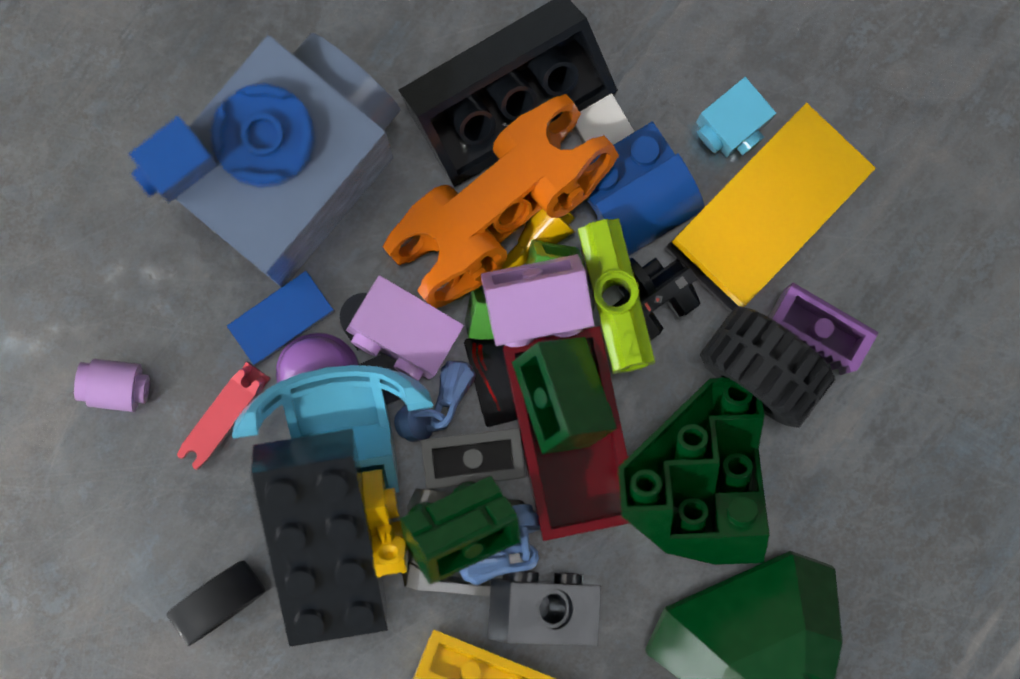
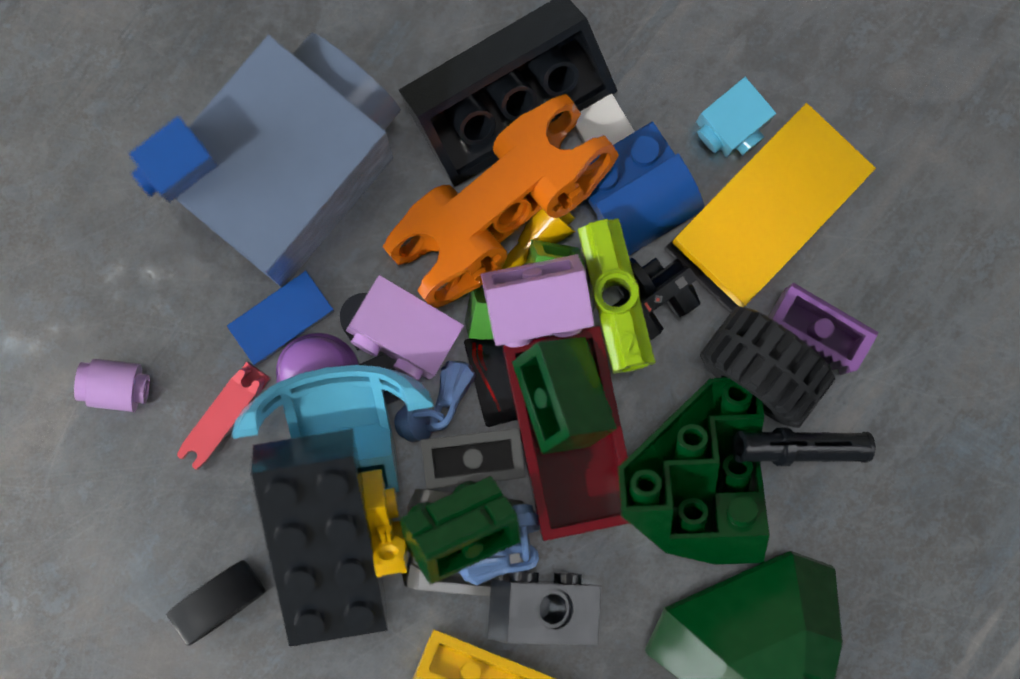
blue tile [210,83,315,188] -> none
none -> black pin [732,427,876,466]

